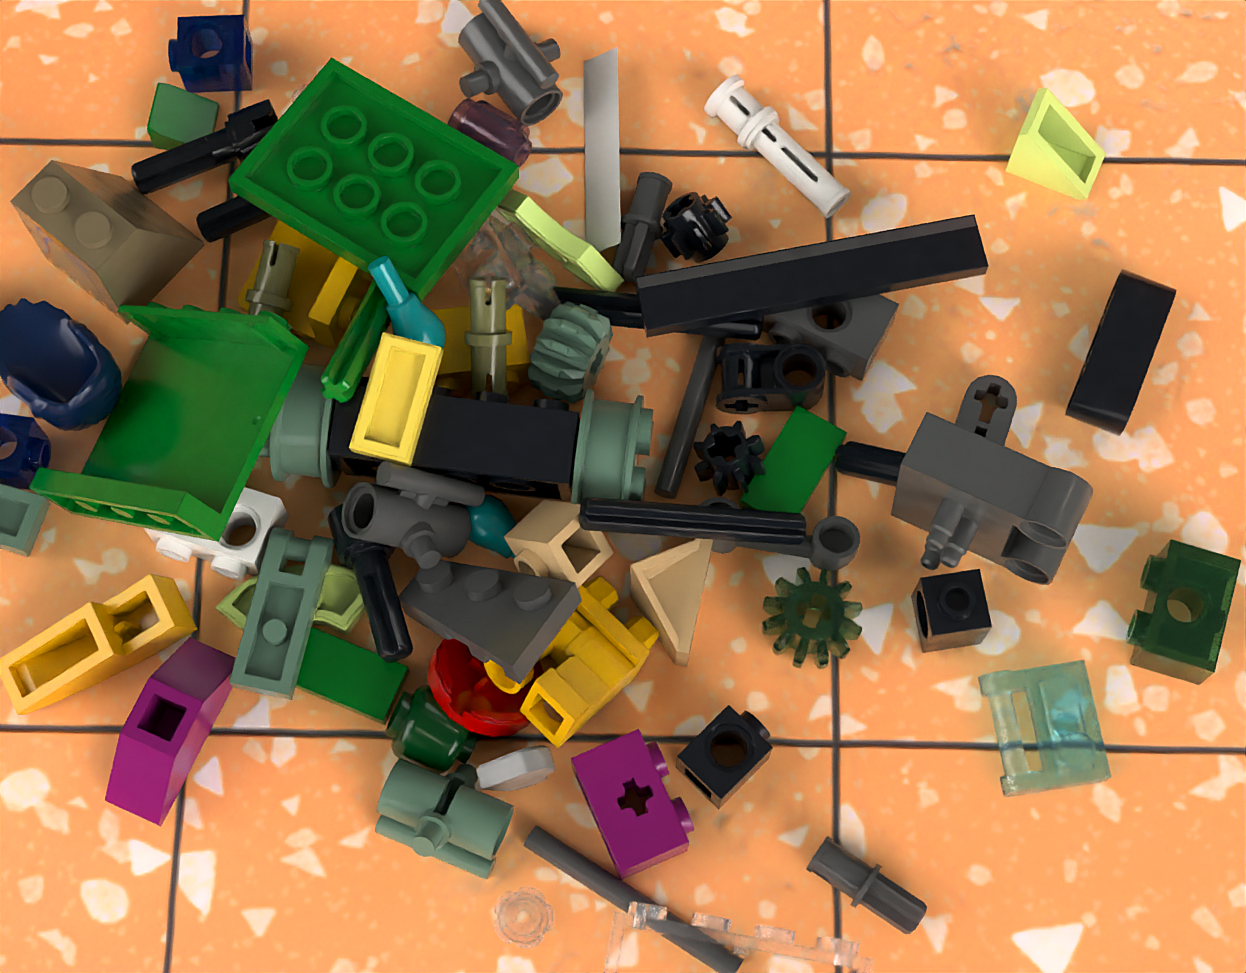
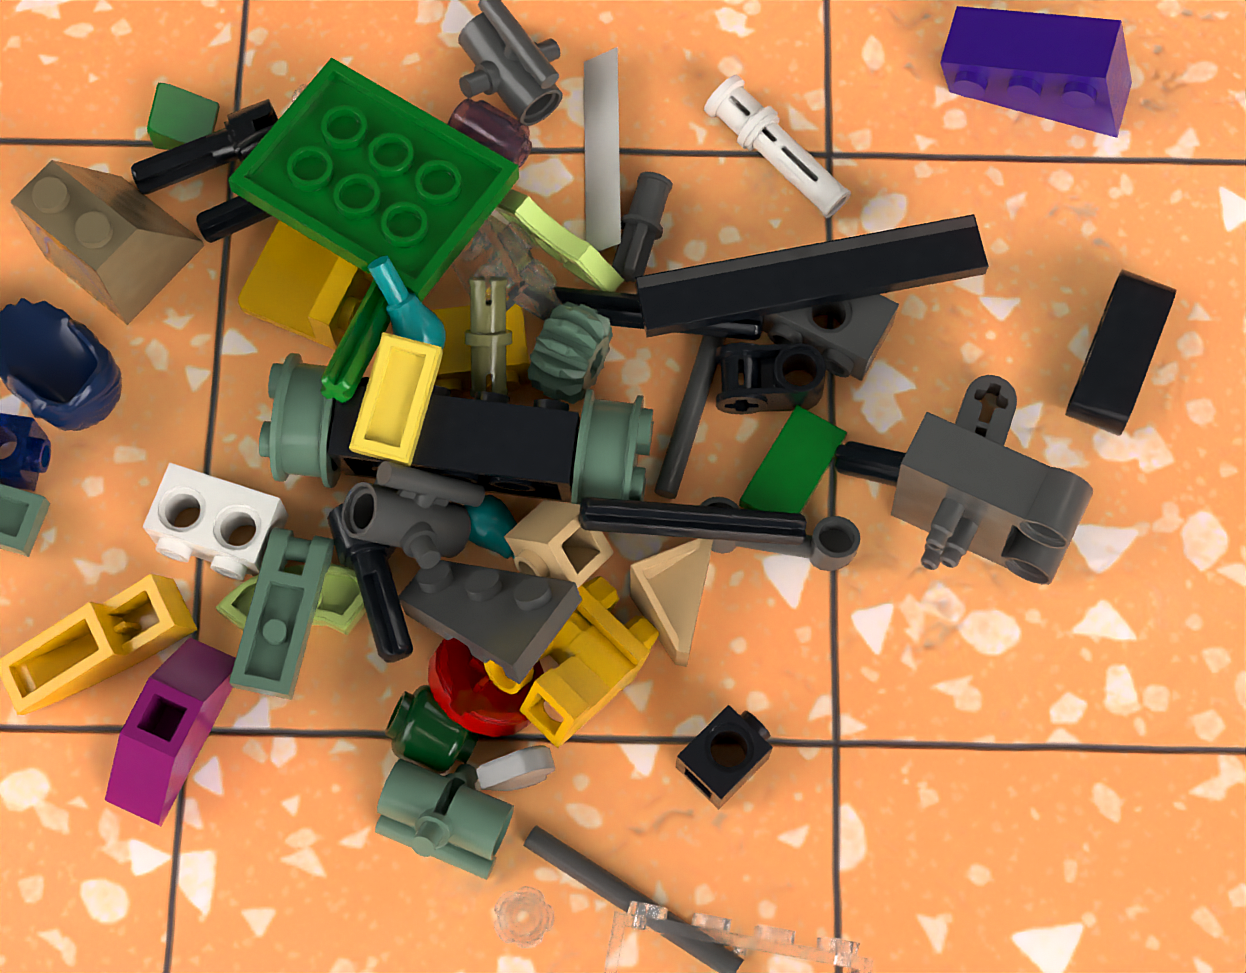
green panel [29,302,310,542] -> none
clear blue brick [168,14,253,93] -> none
olive pin [245,240,300,317] -> none
green tile [295,627,410,725] -> none
magenta brick [571,729,694,880] -> none
black gear [660,192,732,263] -> none
black gear [693,420,766,497] -> none
clear green gear [761,567,863,669] -> none
dark grey axle [806,836,927,935] -> none
black brick [911,569,992,653] -> none
clear light blue plate [978,660,1112,797] -> none
yellowish green slope [1005,88,1106,200] -> none
clear green brick [1126,539,1241,685] -> none
none -> dark purple wedge [940,6,1132,138]

